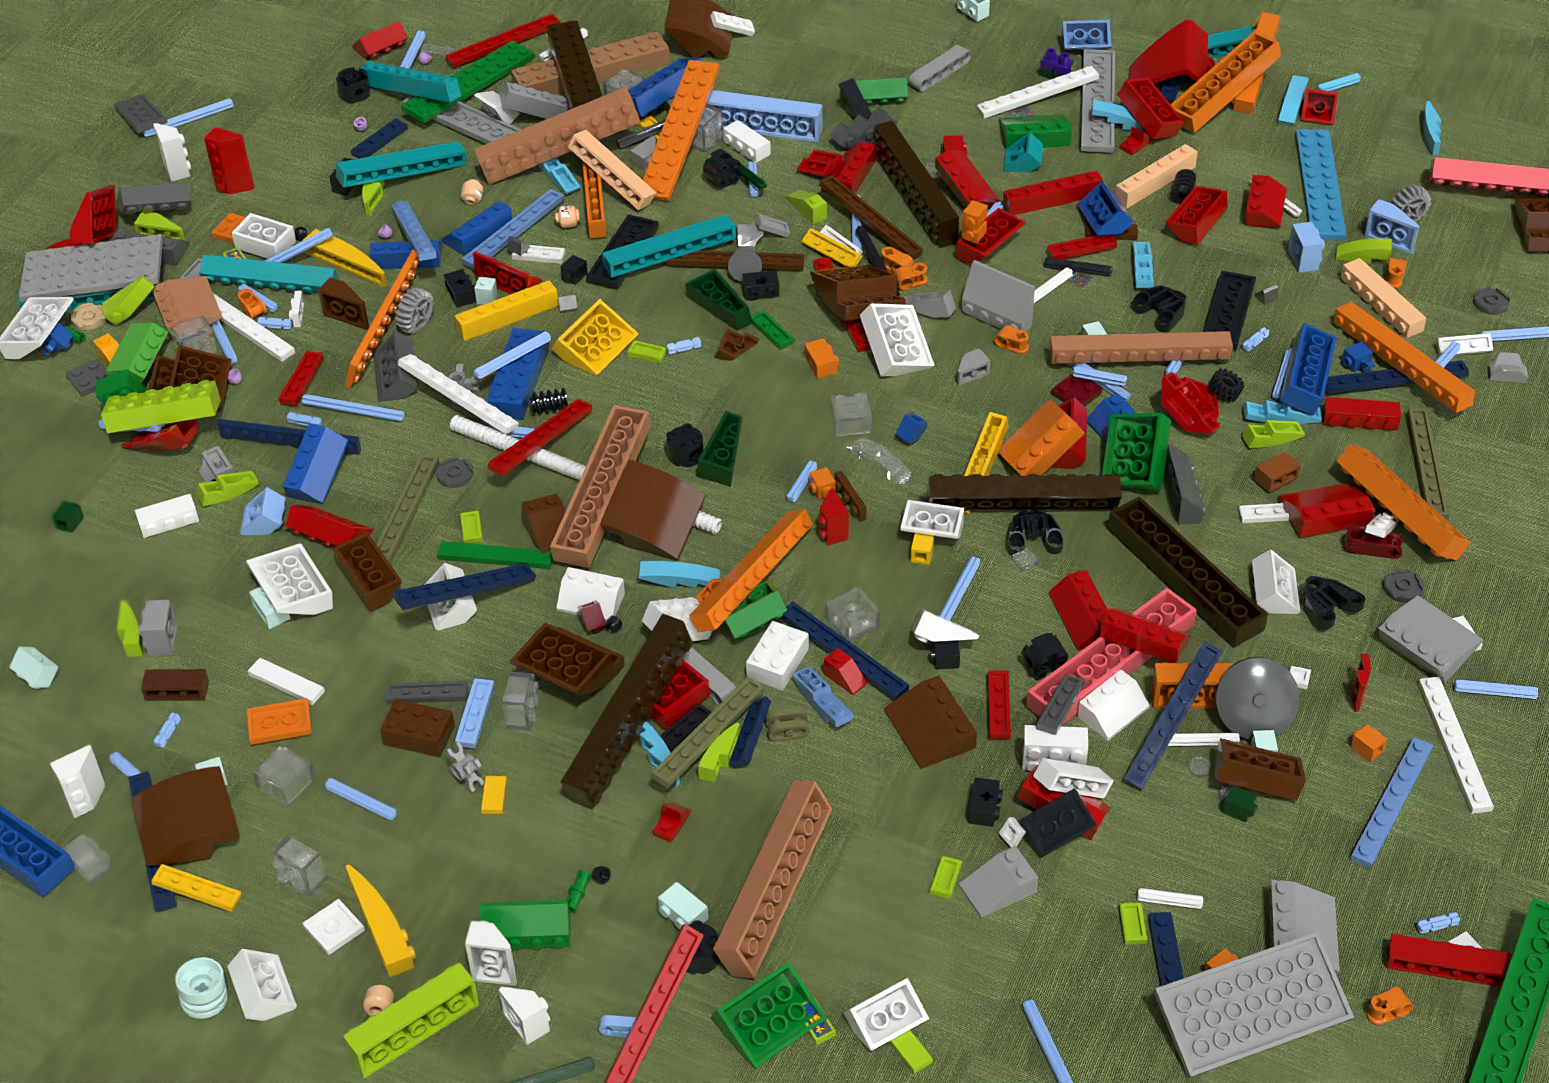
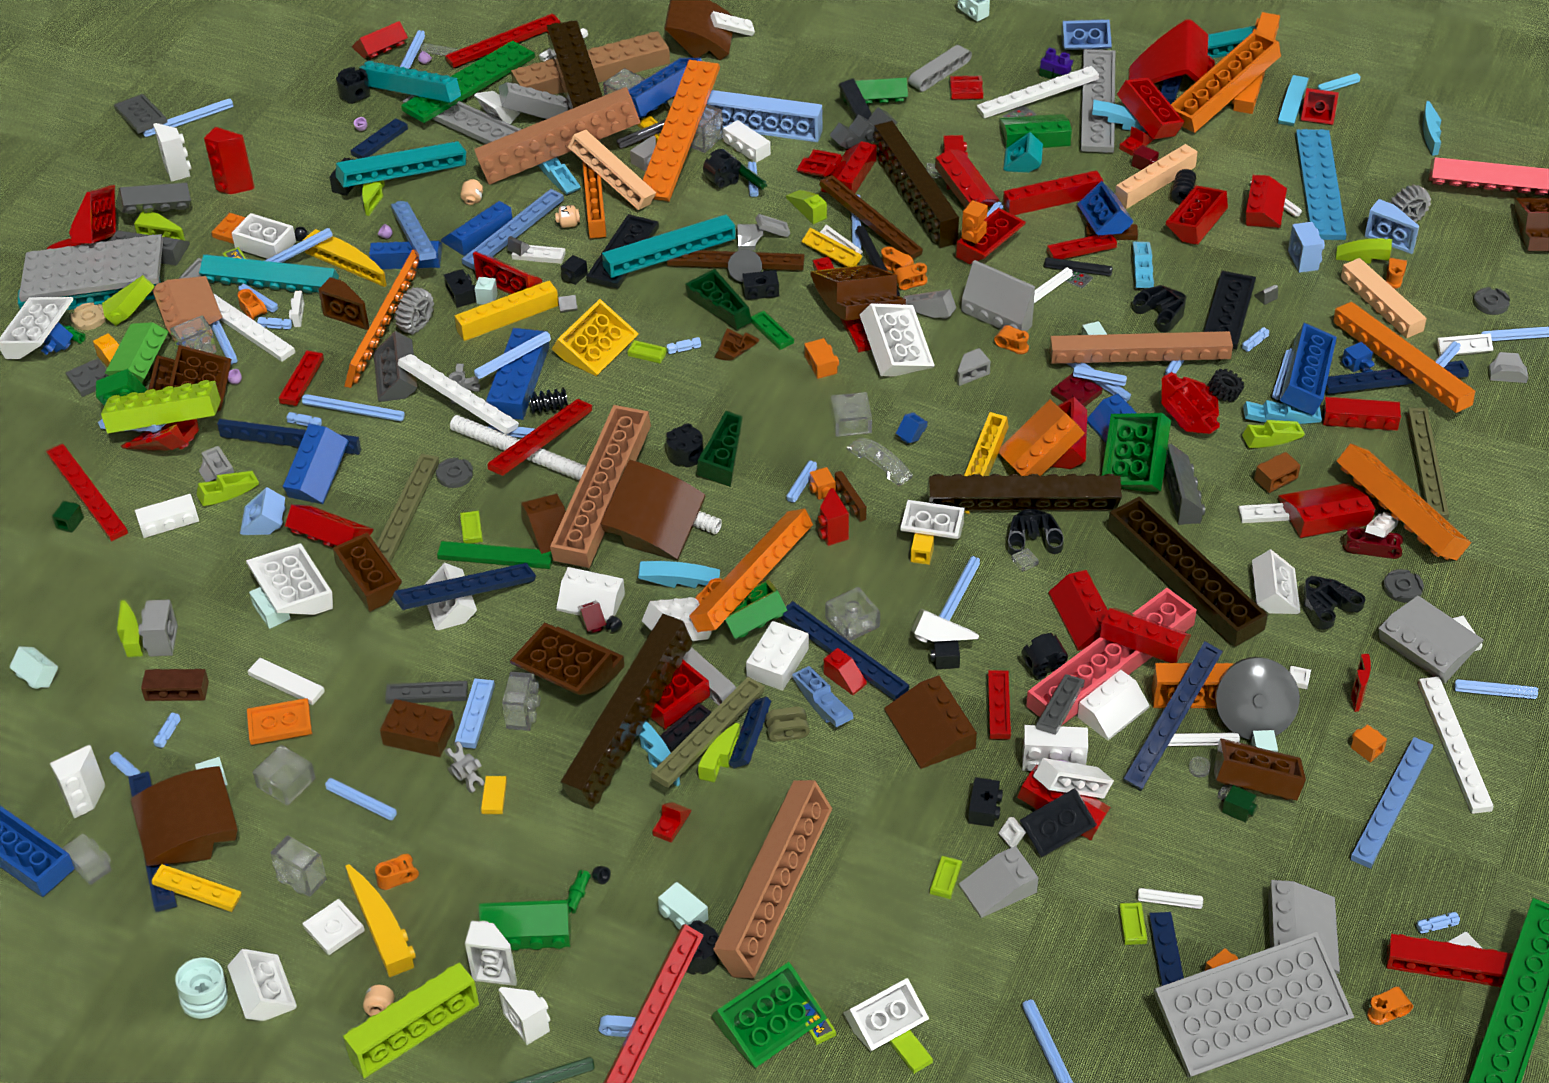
none -> red plate [46,444,128,542]
none -> orange piece [375,854,419,890]
none -> red slope [950,76,984,99]
none -> dark red brick [1132,145,1159,170]

